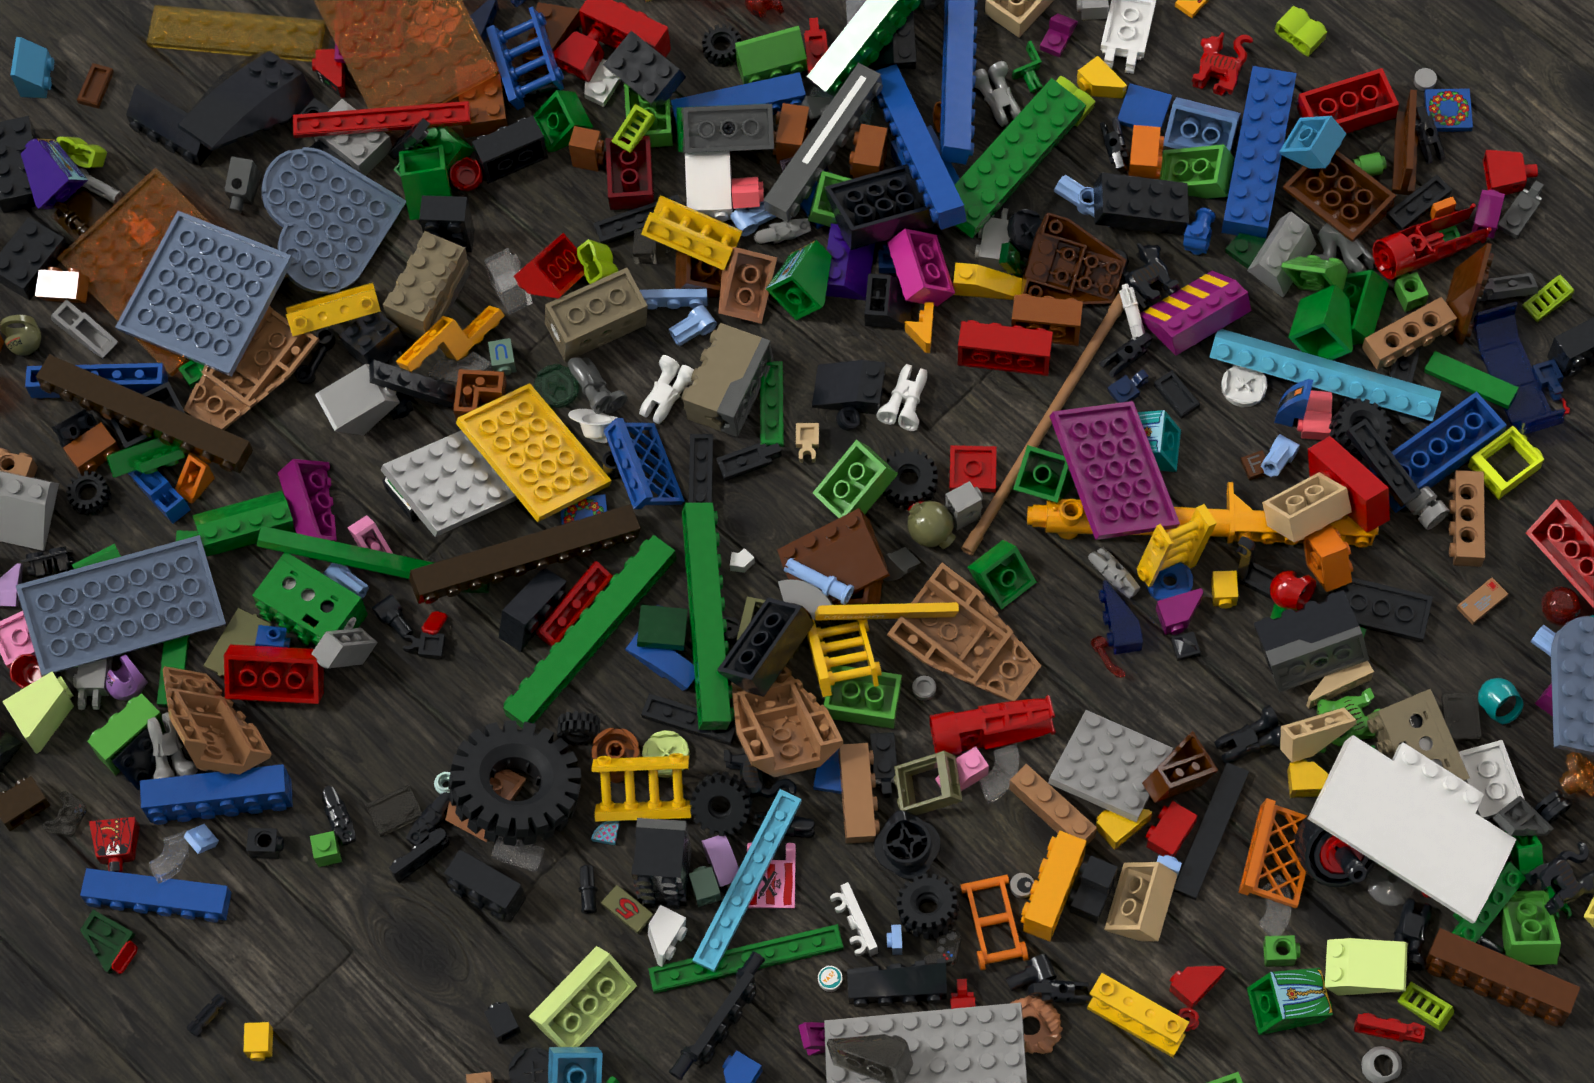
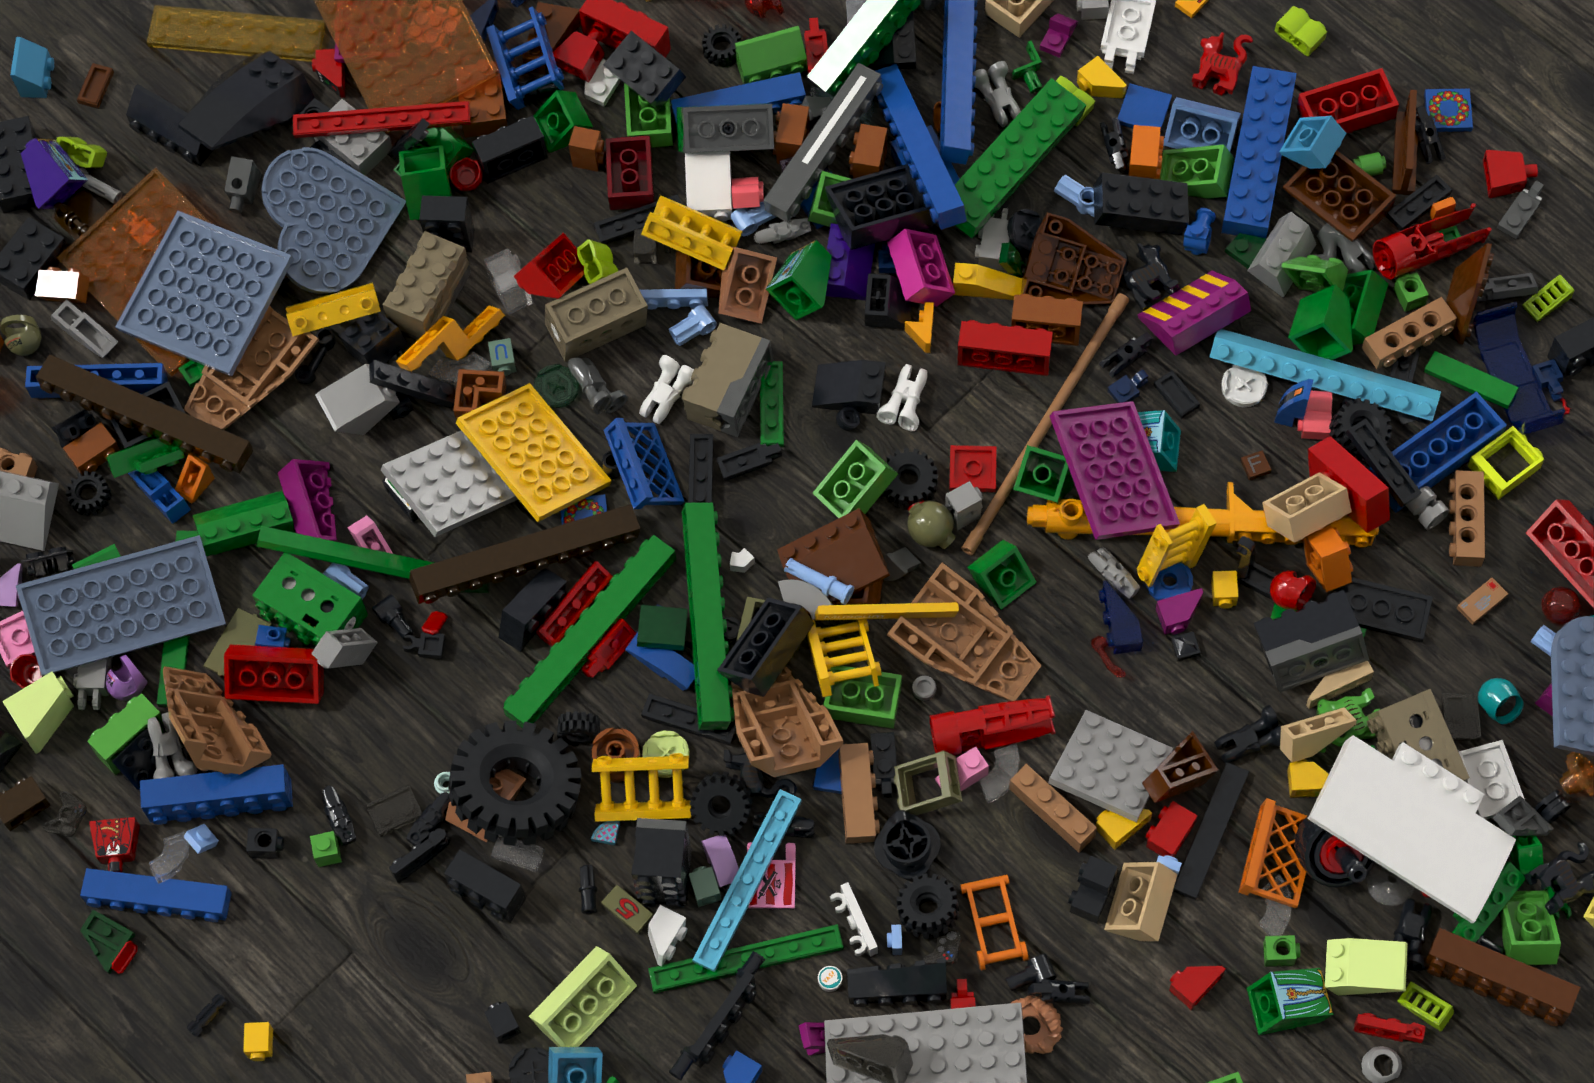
white piece [568,409,617,443] -> none
lime slope [612,104,656,153] -> none
tan plate [796,423,819,463] -> none
light grey tile [1010,873,1034,899] -> none
light orange brick [1021,830,1087,942] -> none
yellow fence [1087,973,1189,1058] -> none
white piece [1119,284,1145,338] -> none
red plate [1177,1007,1199,1032] -> none
light blue piece [1261,434,1300,477] -> none
light grey tile [1414,68,1437,91] -> none
magenta slope [1471,190,1505,239] -> none
none -> red hinge [581,618,636,678]

